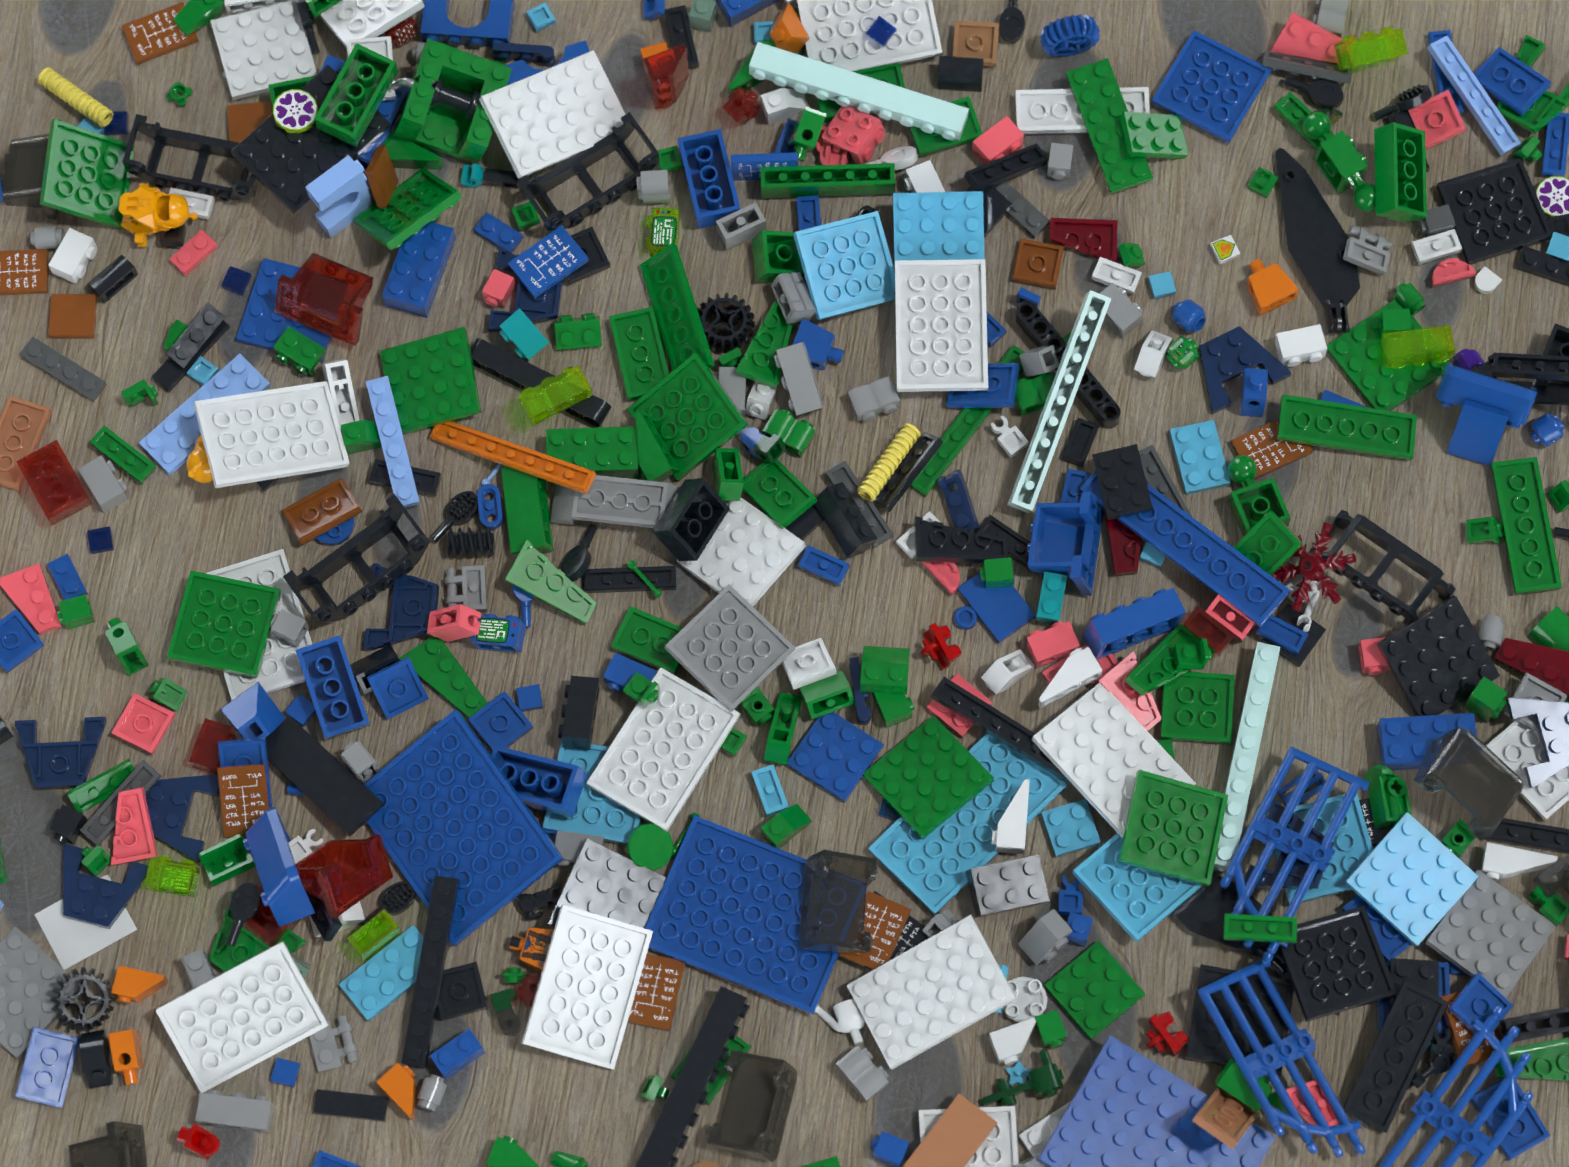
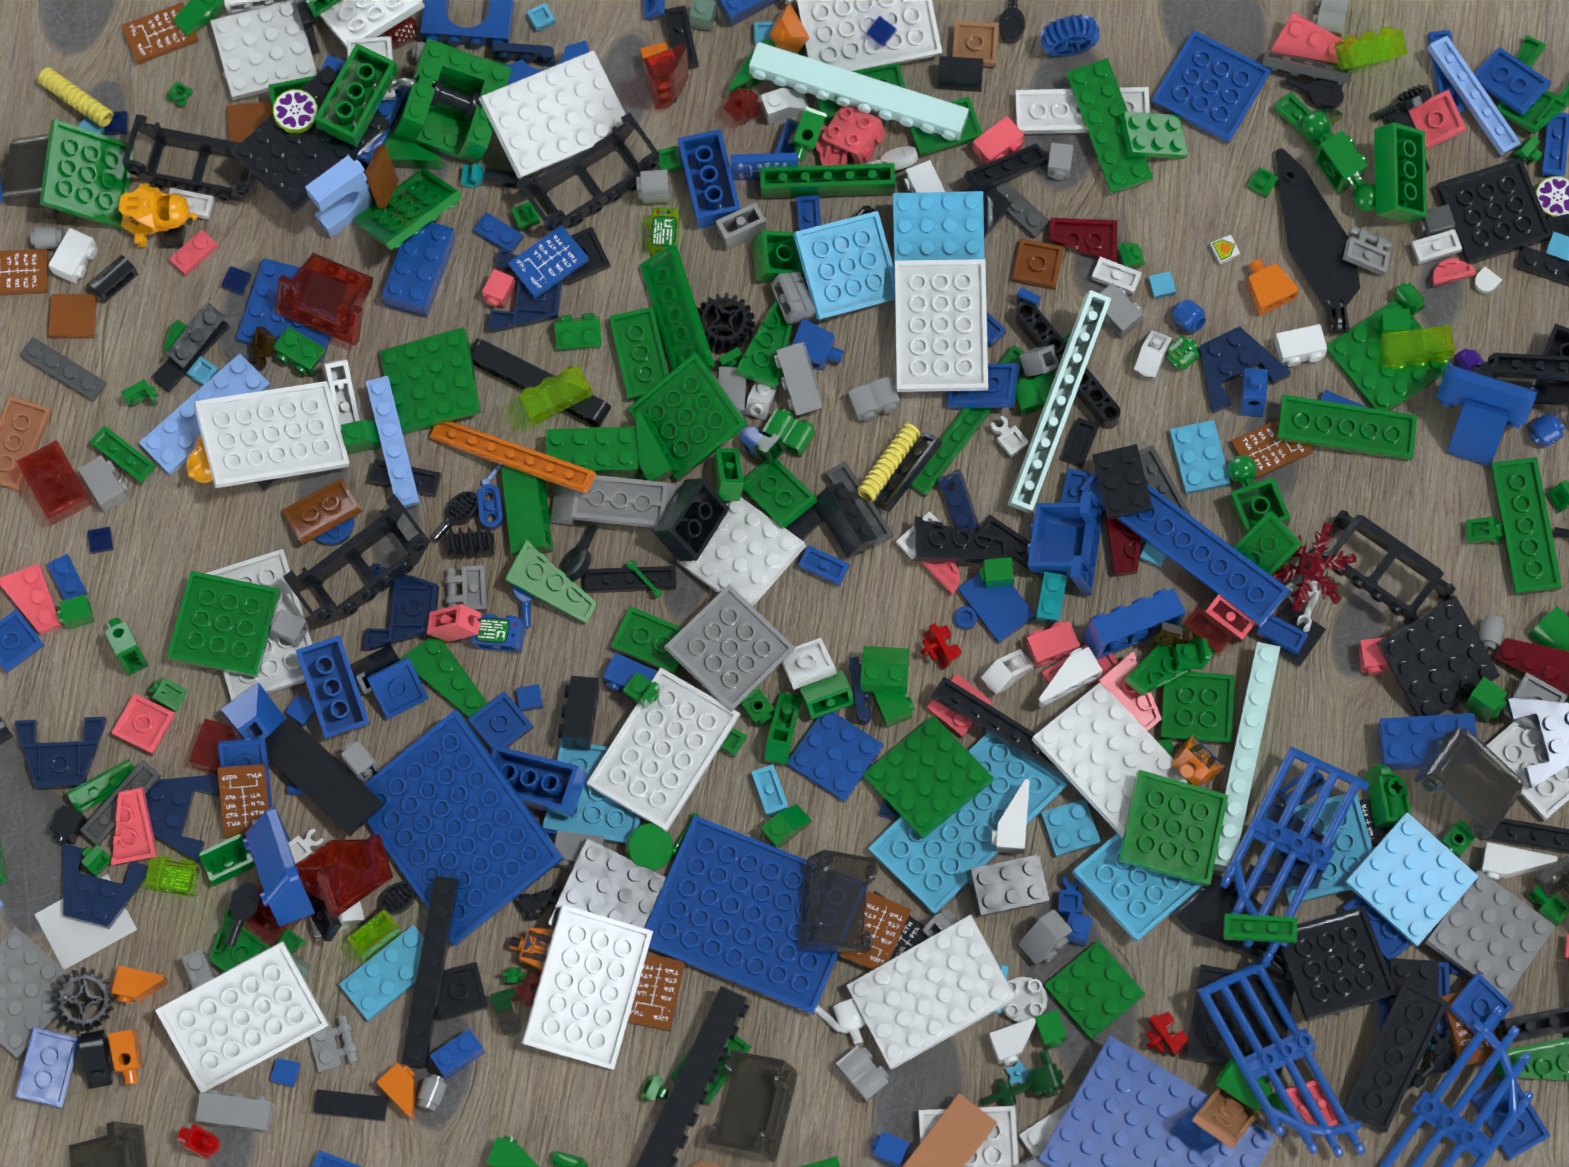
teal brick [499,308,549,360] -> none
none -> dark brown plate [249,327,276,369]
none -> dark brown plate [1150,622,1194,646]
none -> orange torso [1172,735,1225,786]

